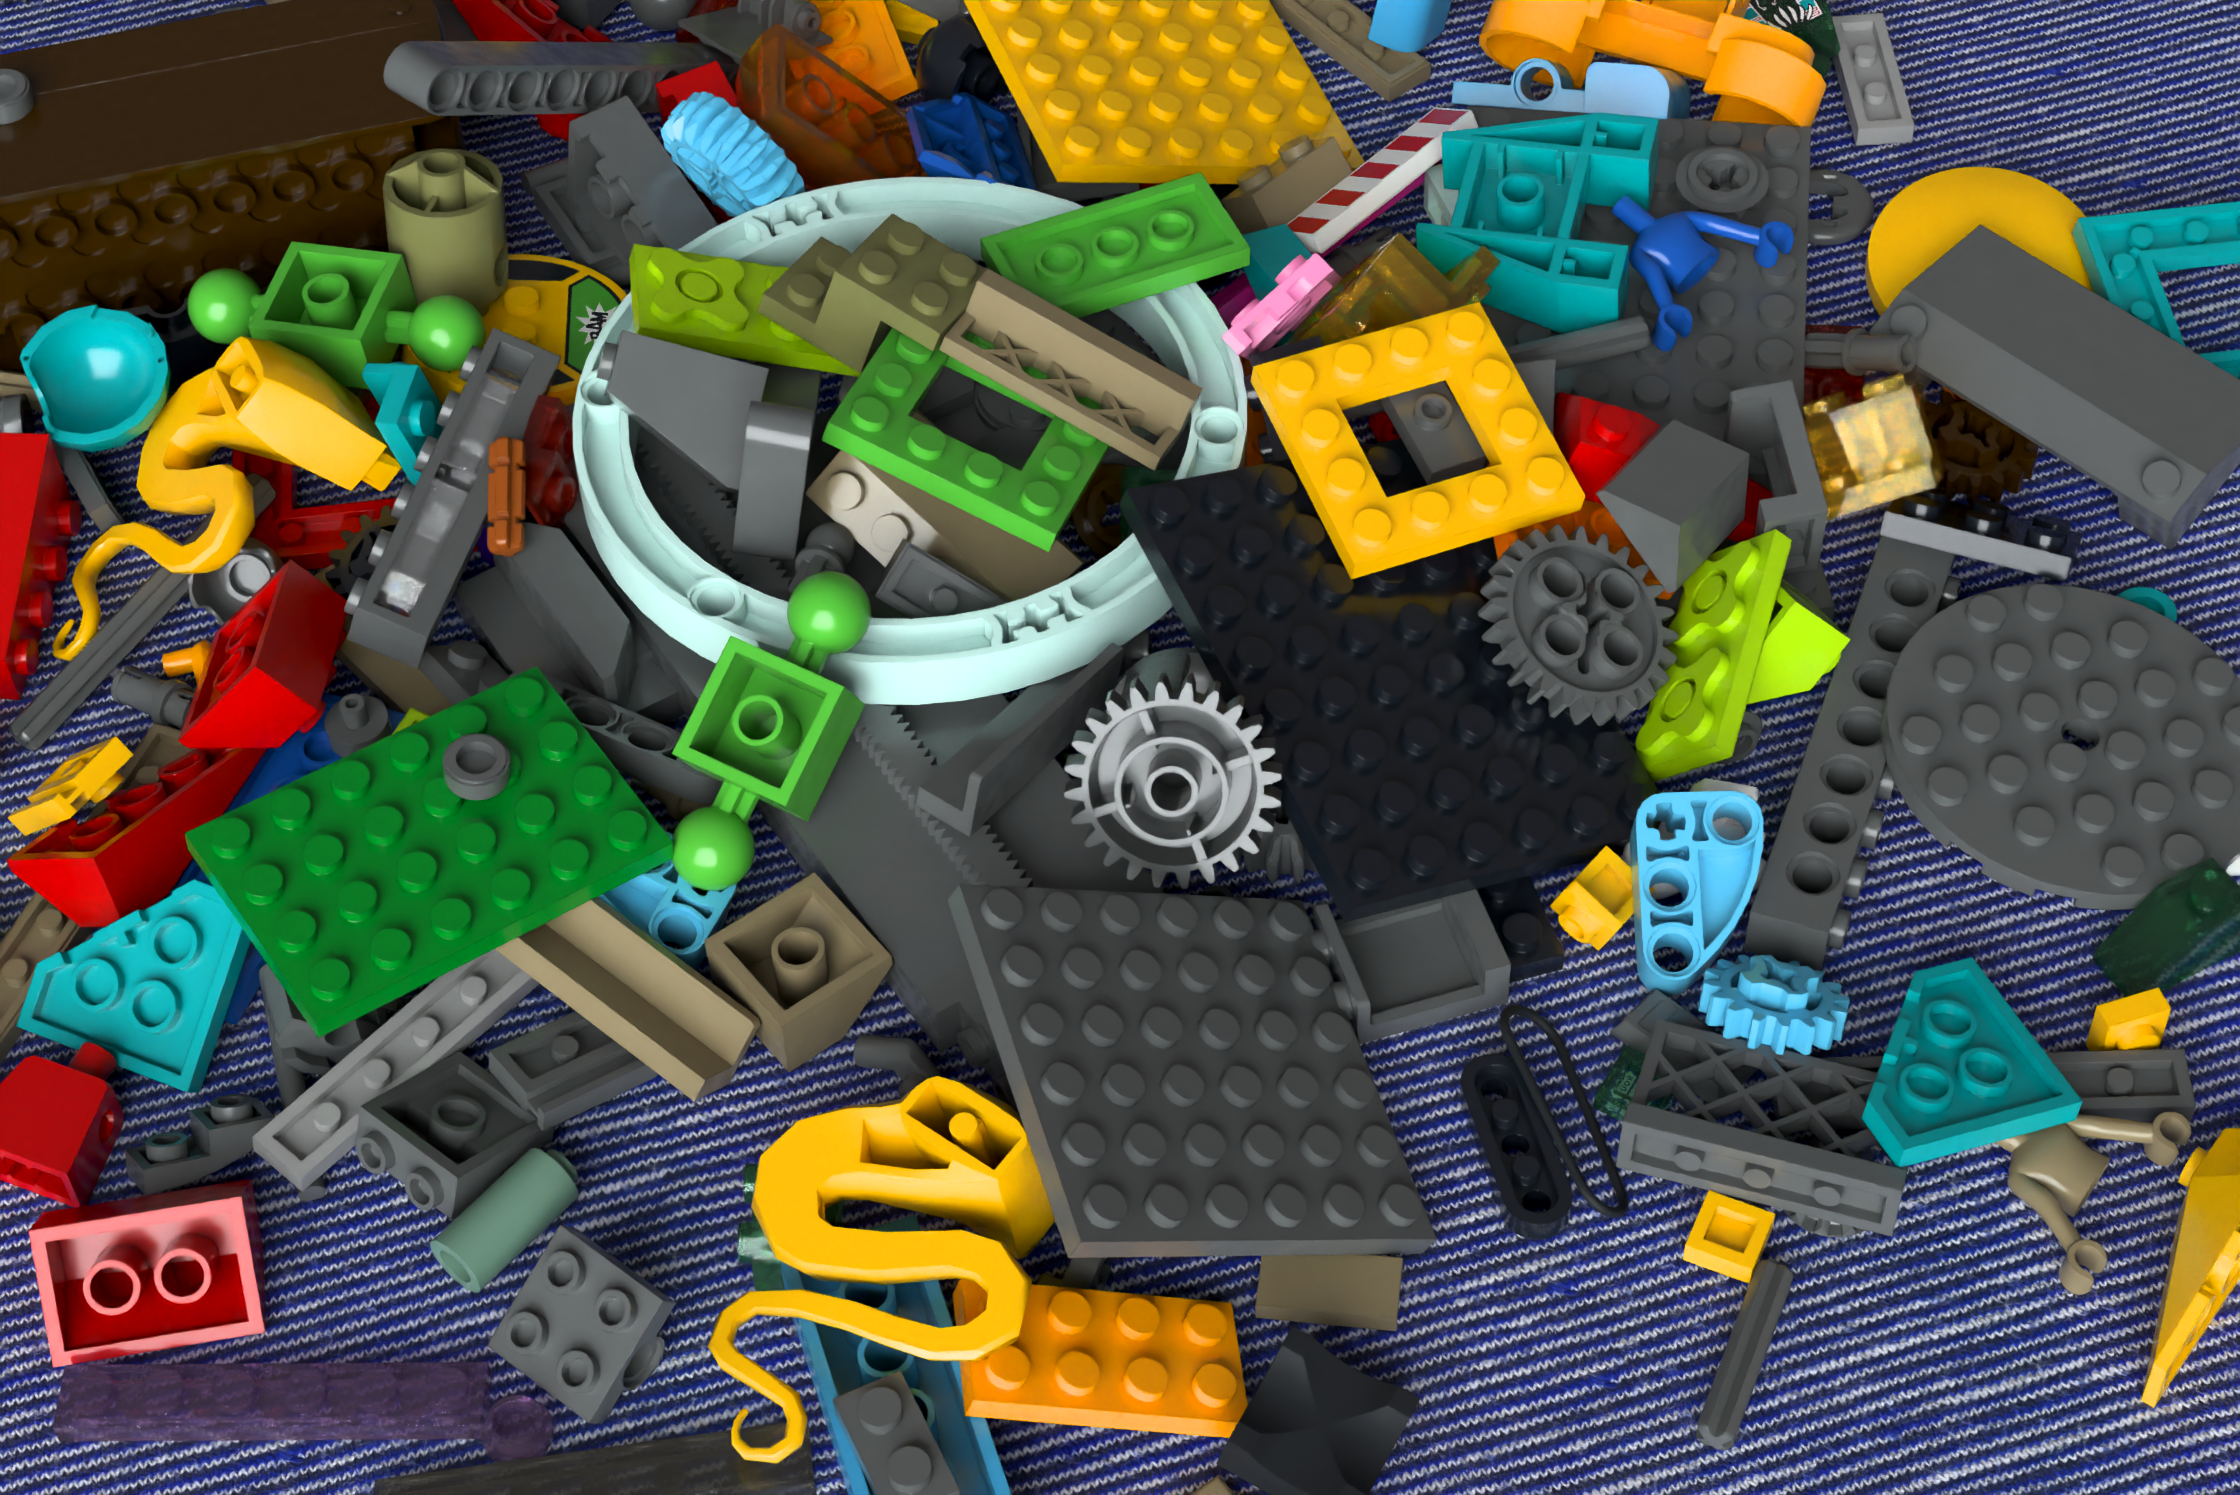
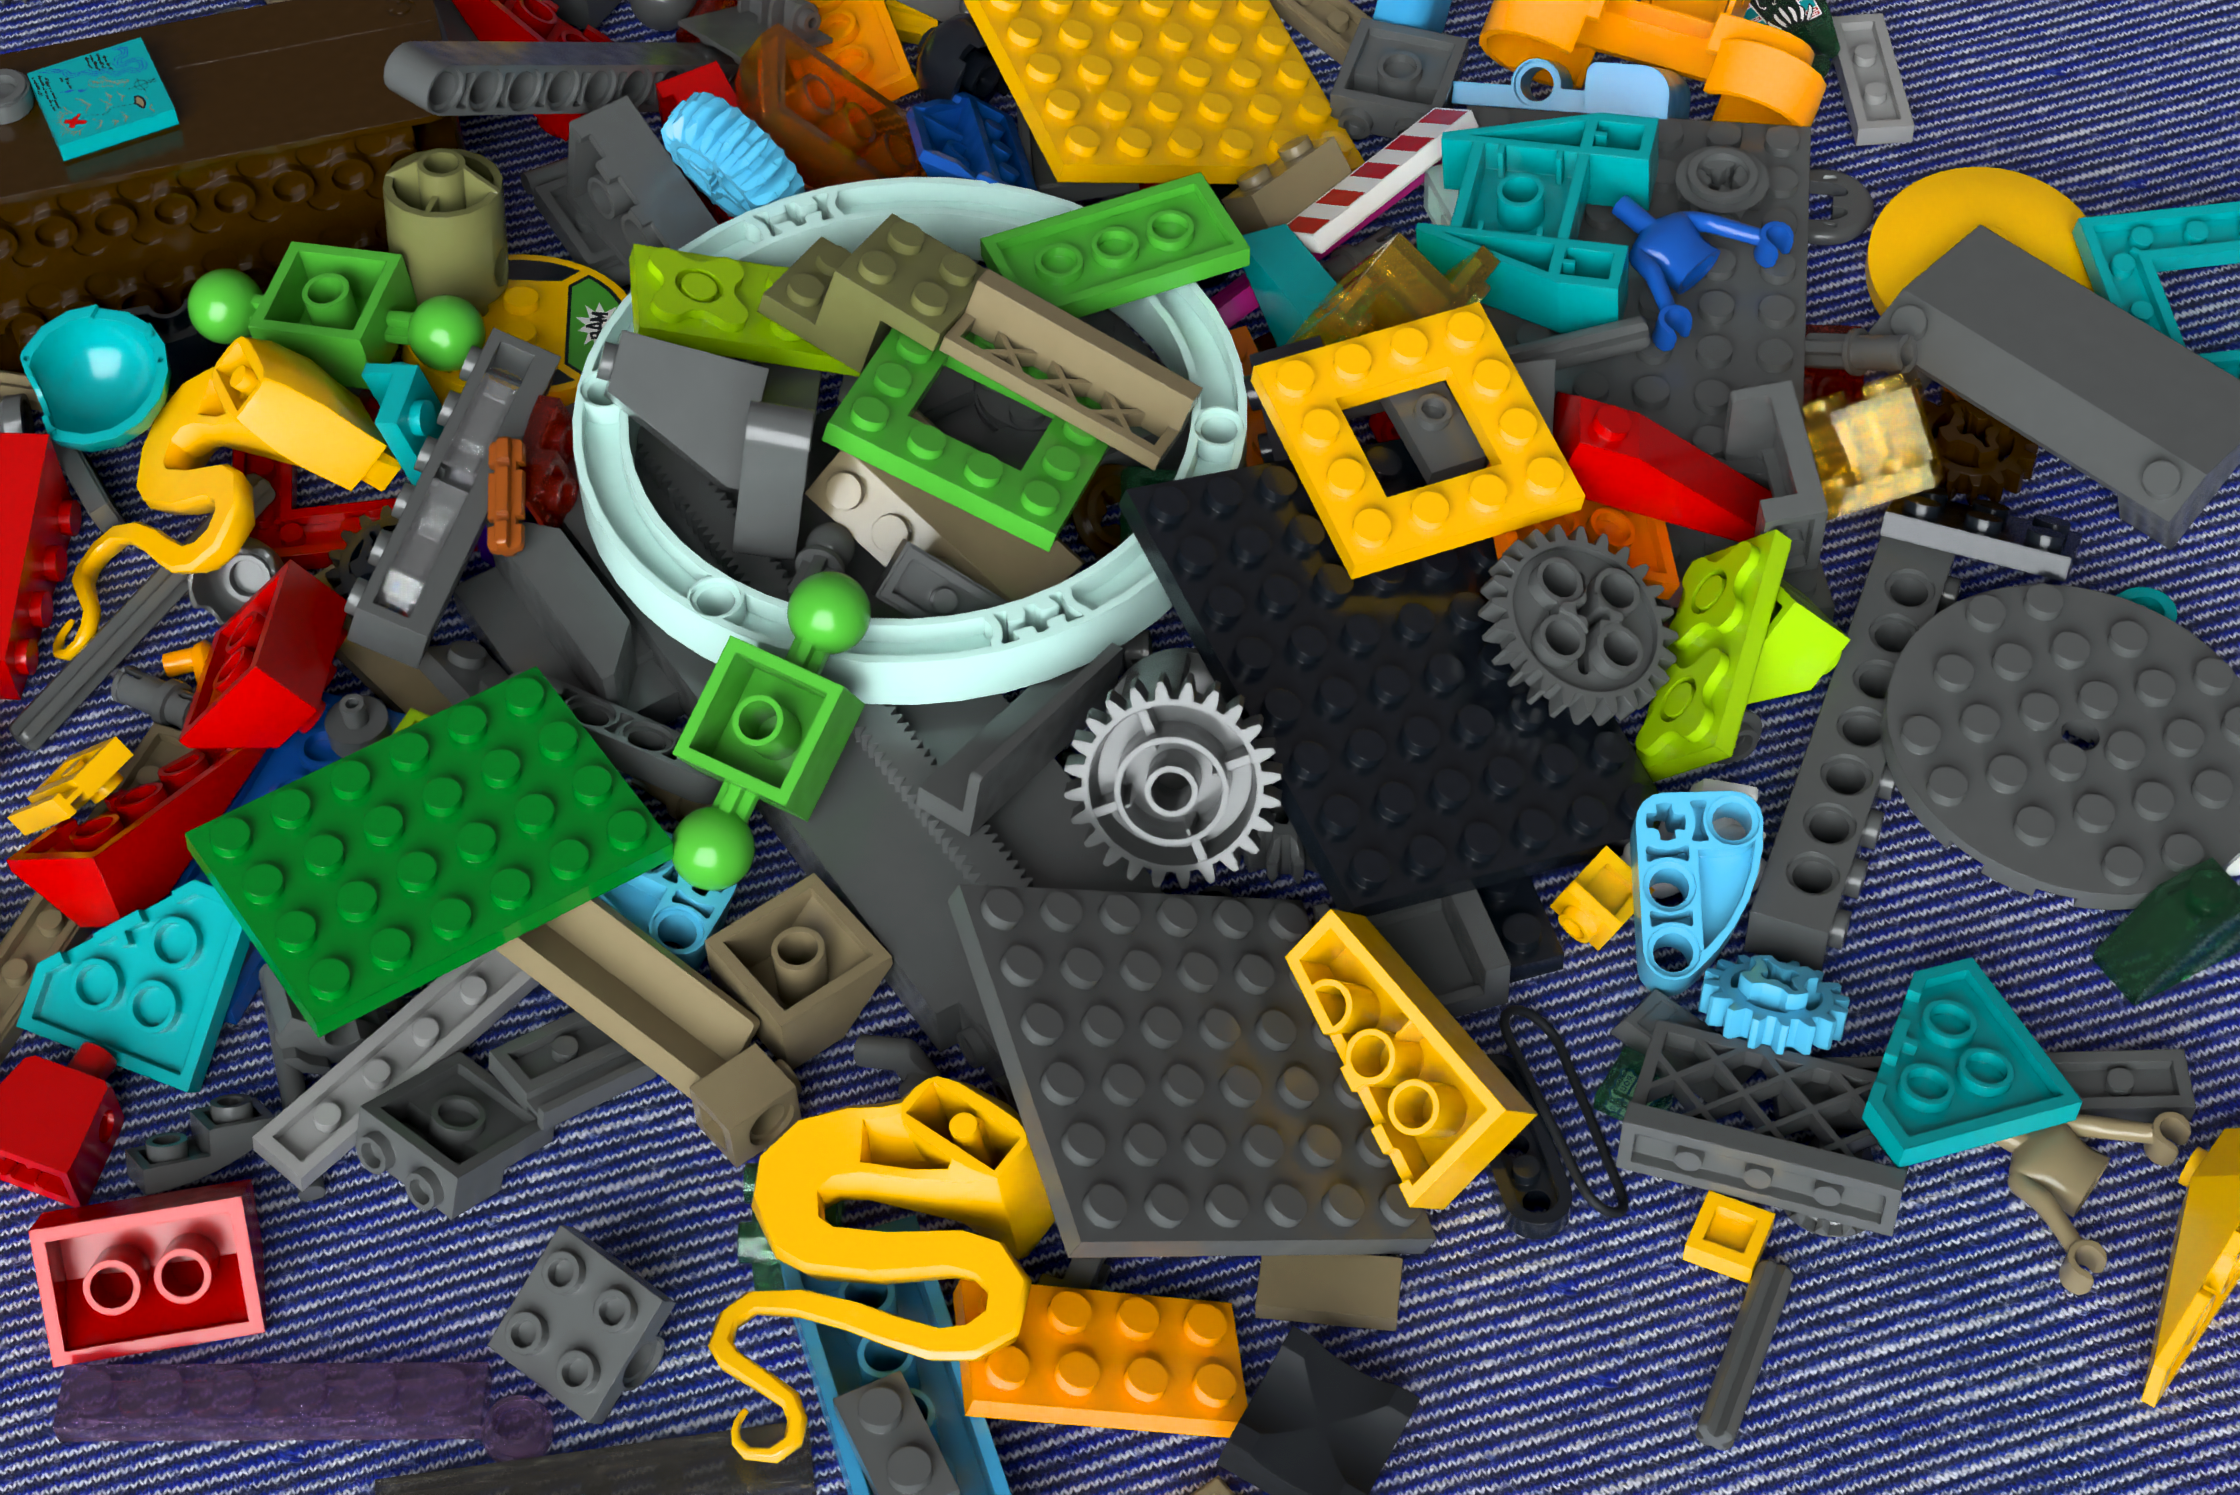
sand green brick [430,1148,579,1293] -> none
dark grey tile [443,733,511,800] -> none
bright pink wing [1222,253,1343,360] -> none
dark grey slope [1596,419,1750,594] -> none
yellow plate [2086,987,2171,1051] -> none
none -> teal tile [27,37,179,161]
none -> dark tan brick [689,1043,802,1168]
none -> yellow wedge [1285,909,1538,1210]
none -> dark grey plate [1330,18,1469,140]

